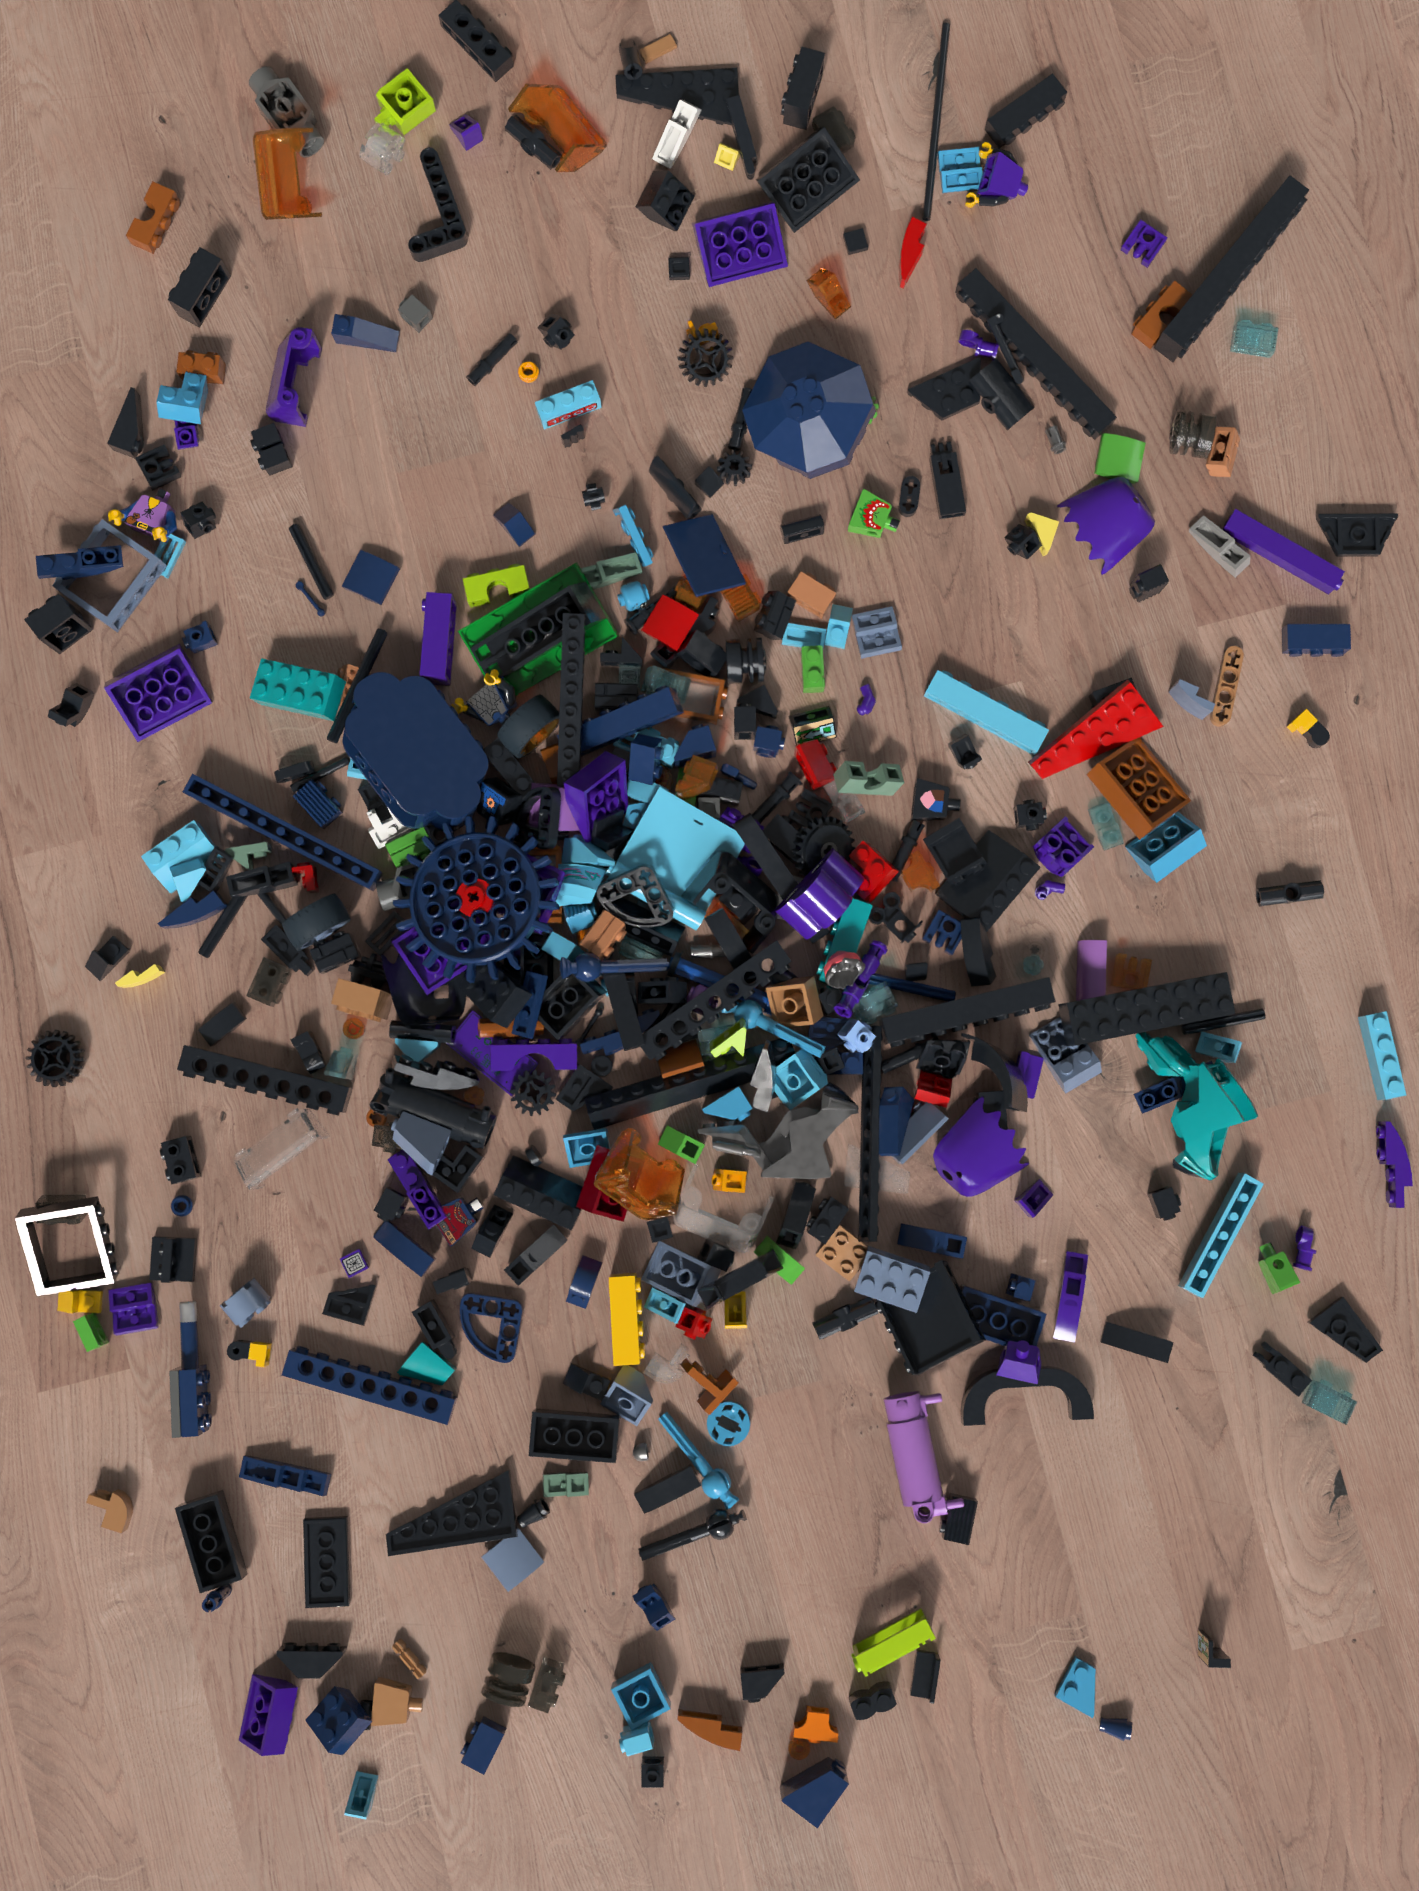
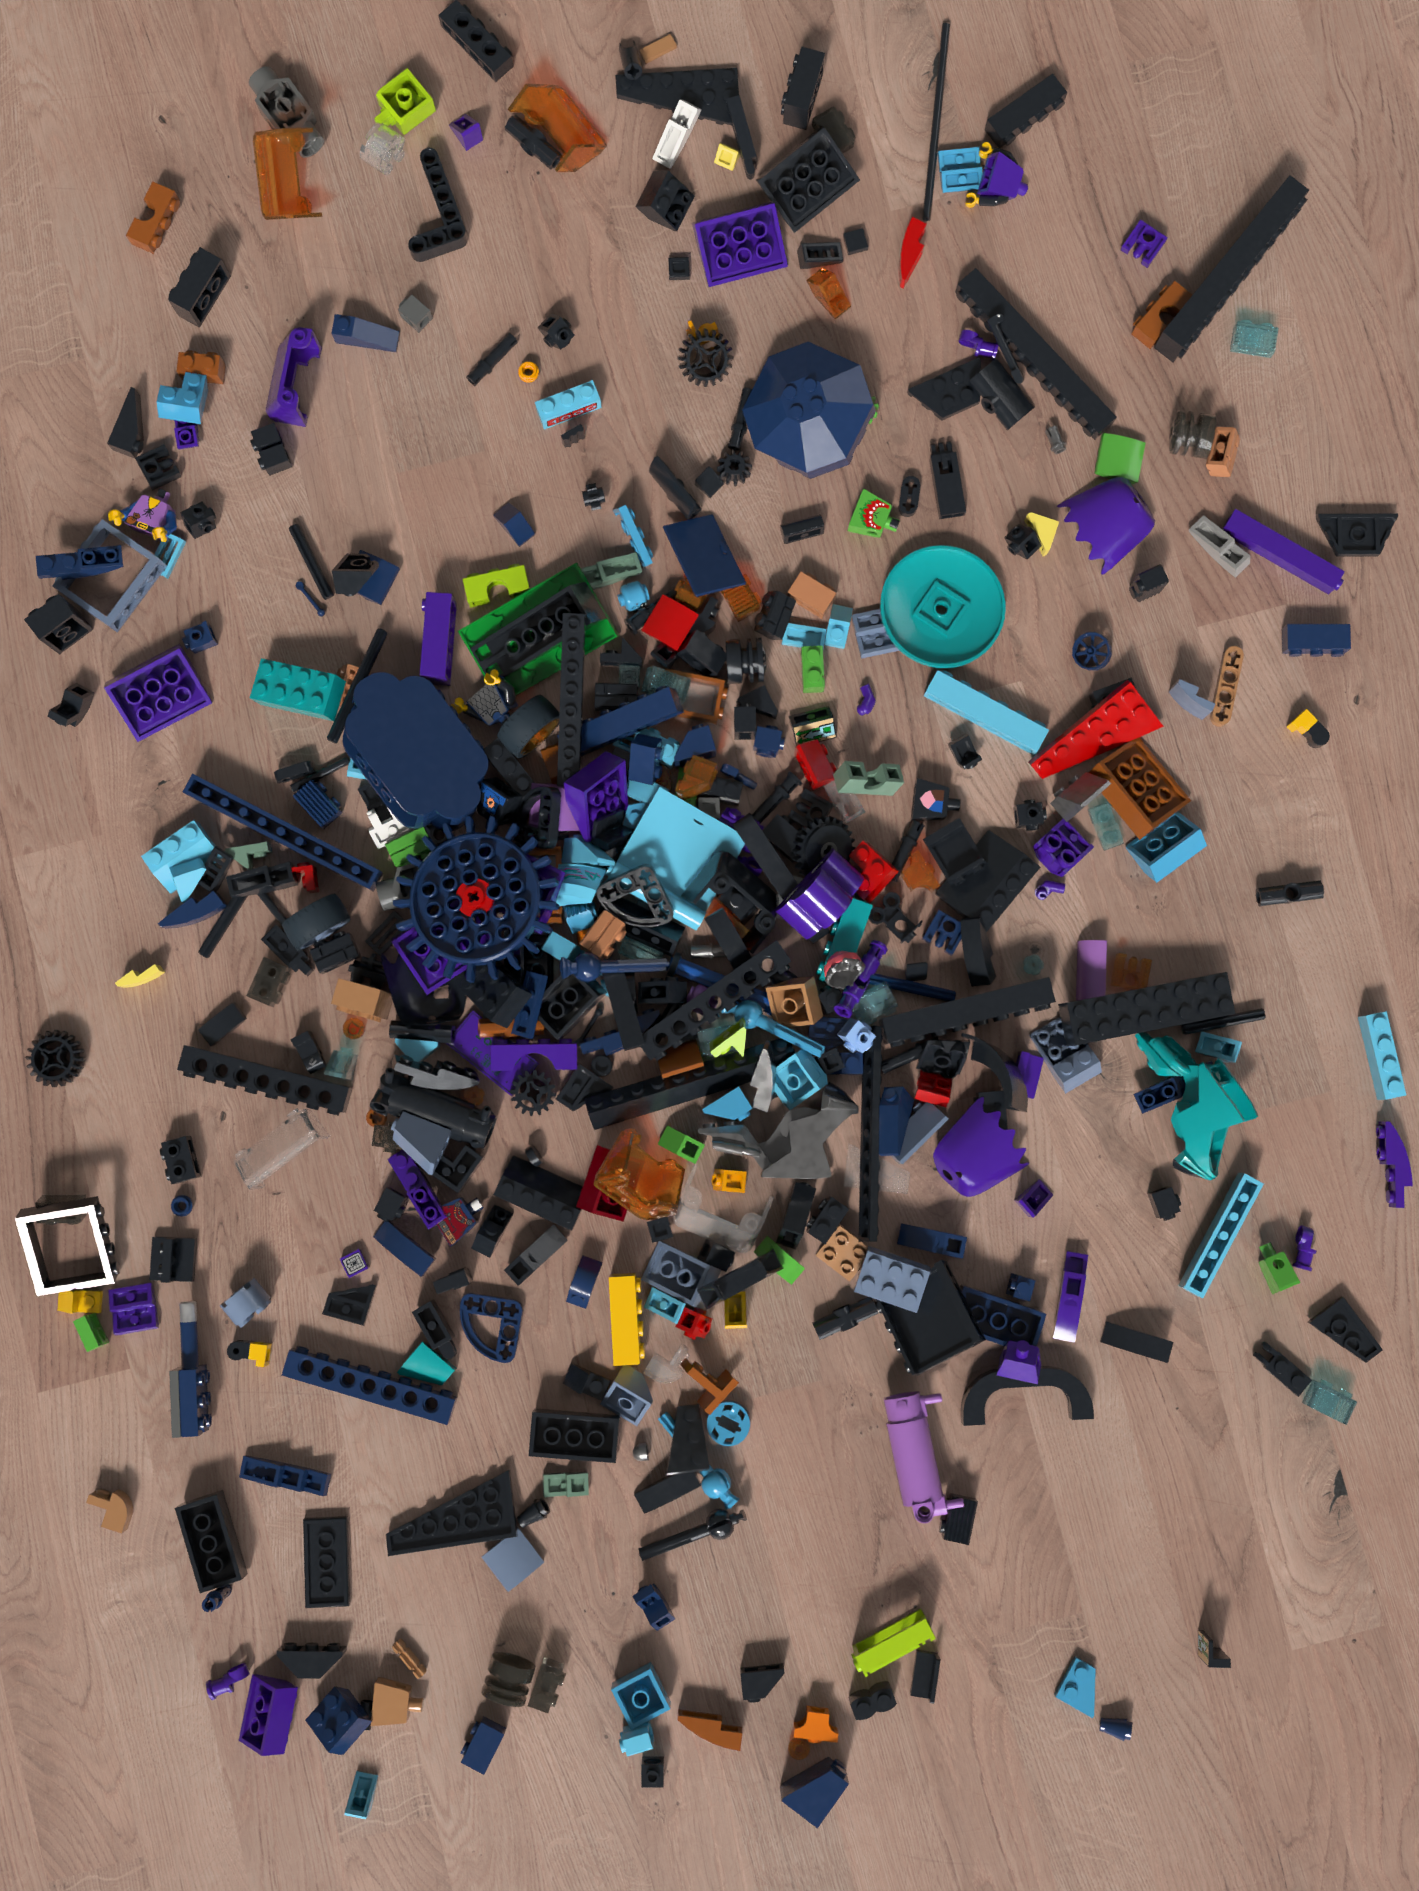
black slope [85,936,130,981] -> none
dark azure slope [563,1128,610,1168] -> none
none -> dark purple connector [206,1663,250,1700]
none -> black slope [332,553,379,596]
none -> black wing [666,1404,710,1475]
none -> black slope [797,242,843,269]
none -> teal dish [880,545,1006,668]
none -> flat silver slope [1050,772,1111,822]
none -> dark blue wheel [1072,632,1112,671]

